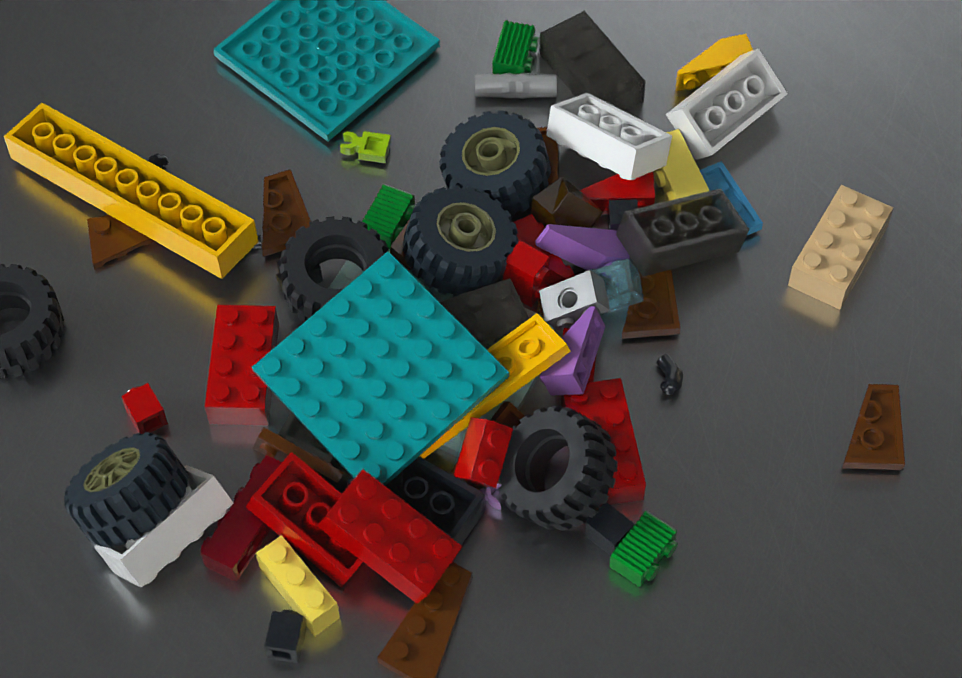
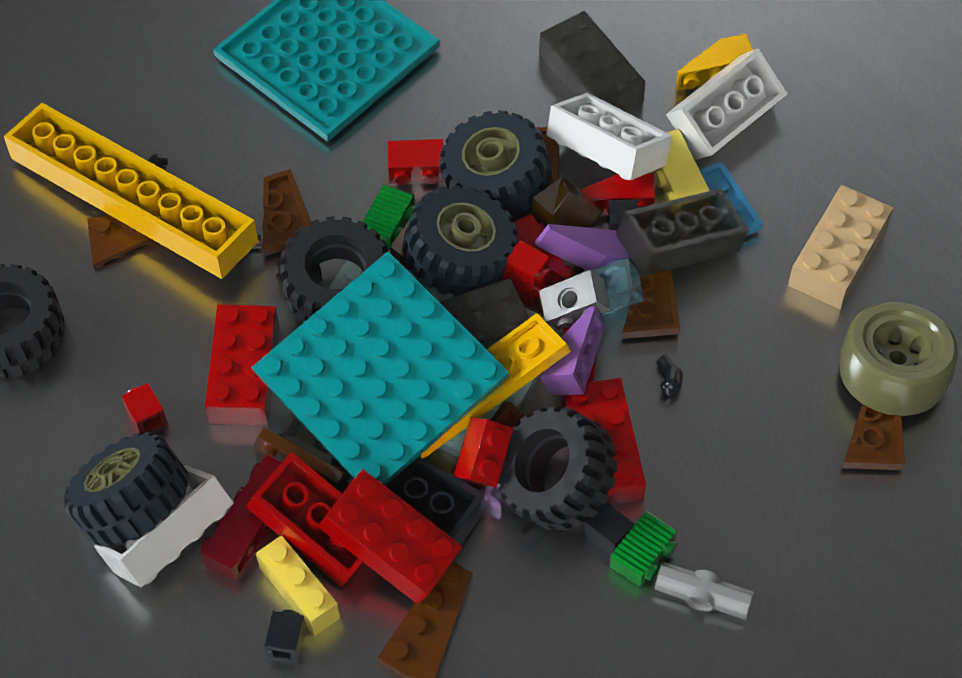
lime plate [340,131,391,163] -> none
light grey axle [475,73,557,99] -> none
green brick [492,20,539,74] -> none
none -> red brick [387,139,444,185]
none -> light grey piece [655,562,754,619]
none -> olive wheel [840,302,958,416]

